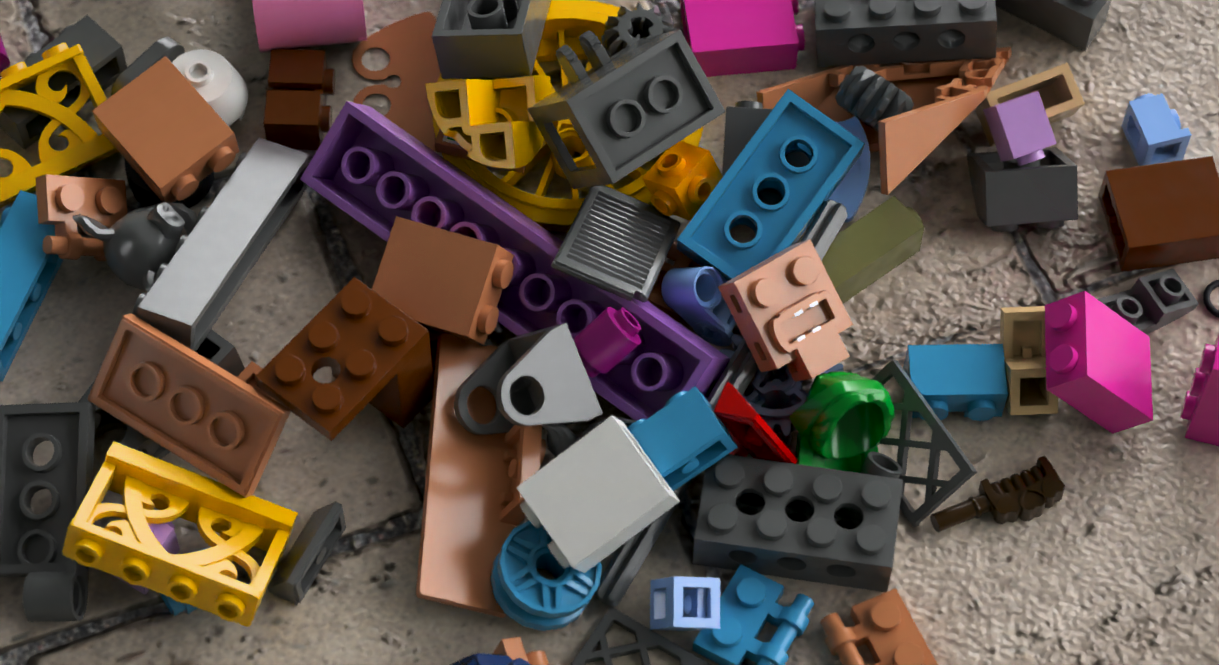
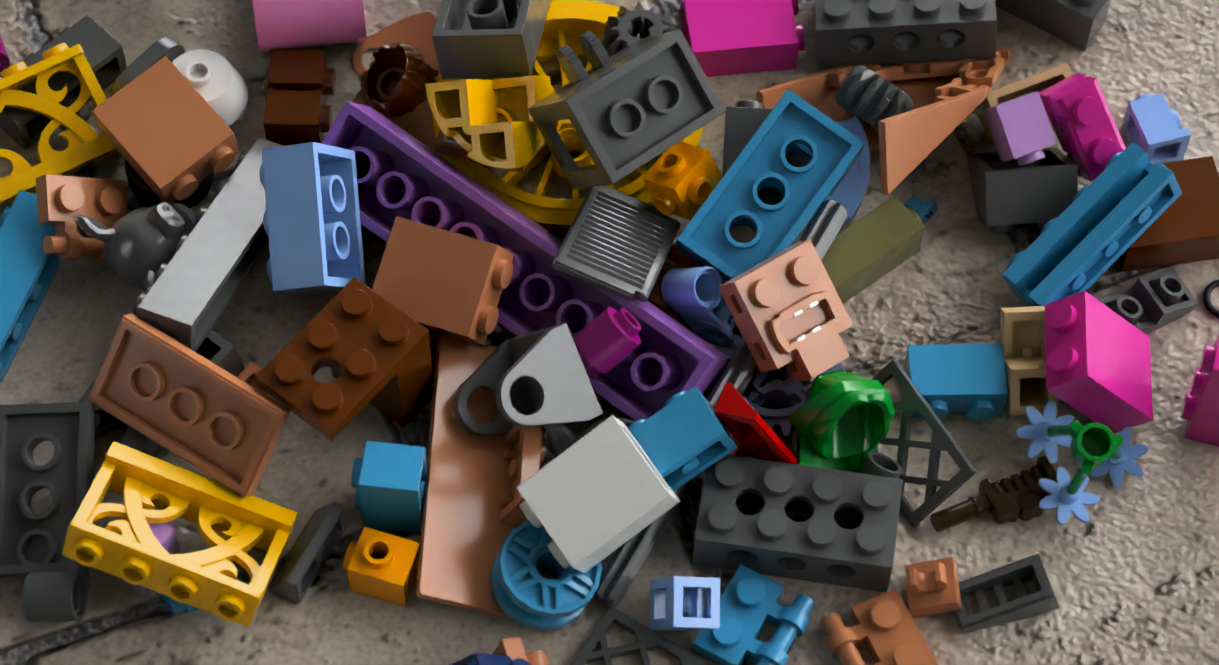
none -> light blue brick [259,142,366,296]
none -> light orange brick [343,526,420,607]
none -> dark azure brick [351,440,427,534]
none -> reddish brown hair [356,42,438,117]
none -> nougat tile [904,557,962,618]
none -> dark azure piece [905,195,937,225]
none -> dark grey slope [954,553,1059,634]
none -> dark azure brick [1002,142,1182,307]
none -> light blue plant [1015,400,1148,525]
none -> dark pink brick [1039,73,1126,182]

